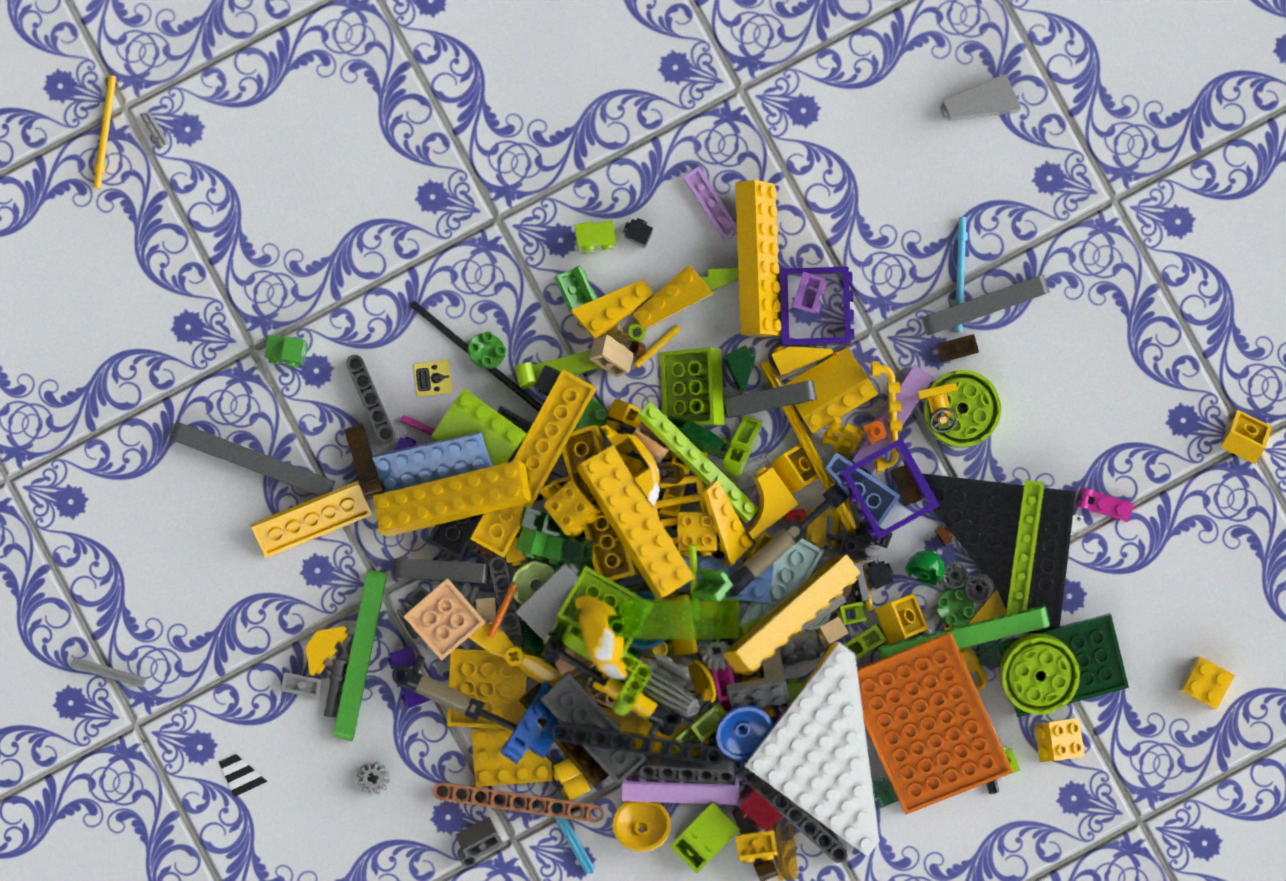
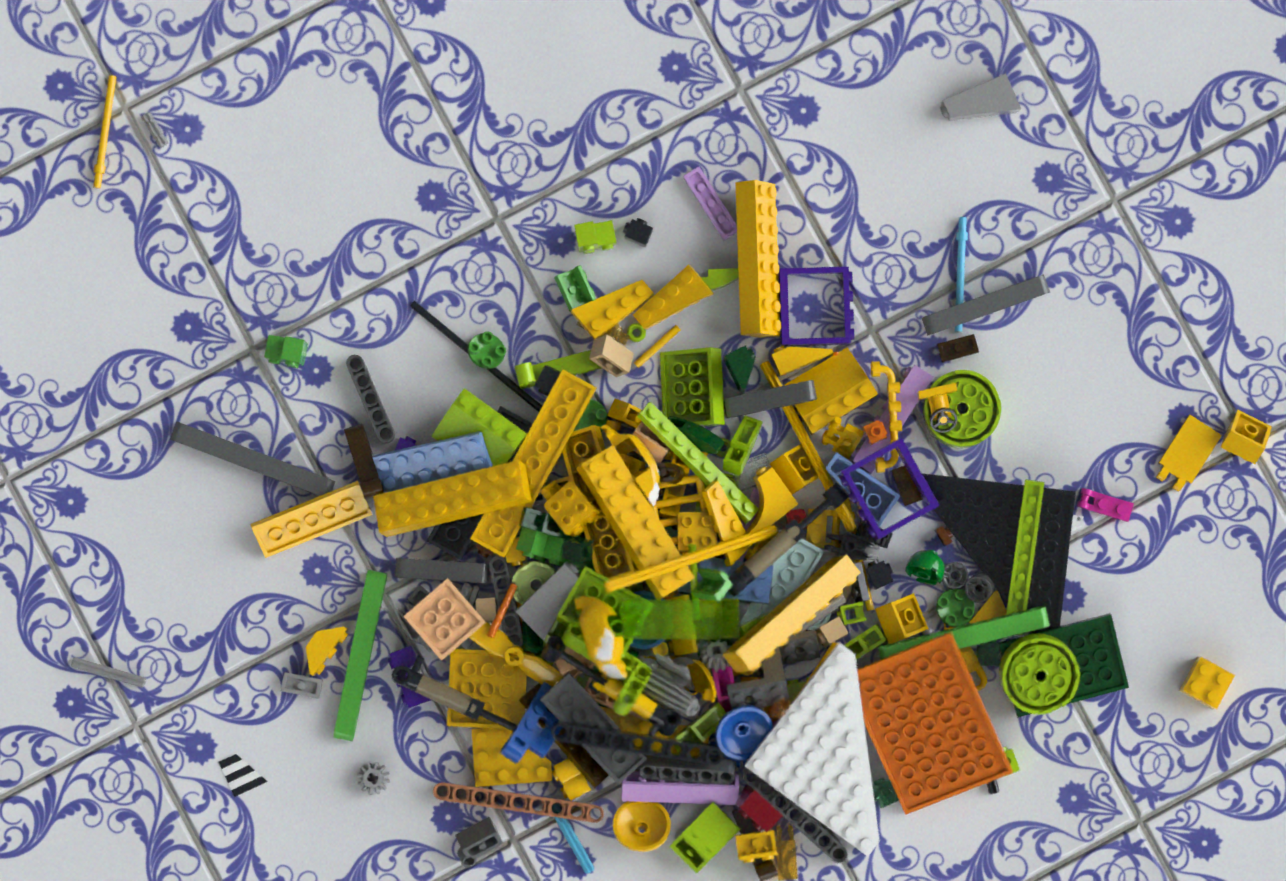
dark grey pin [323,658,349,718] -> none
dark pink bar [400,415,435,435] -> none
light yellow sticker [413,360,453,397] -> none
reddish brown hinge [629,341,646,357] -> none
medium lavender cylinder [792,272,827,314] -> none
yellow bracket [1035,718,1084,762] -> none
none -> yellow axle [604,525,778,592]
none -> clear orange pin [767,698,791,721]
none -> yellow tile [1156,415,1222,492]

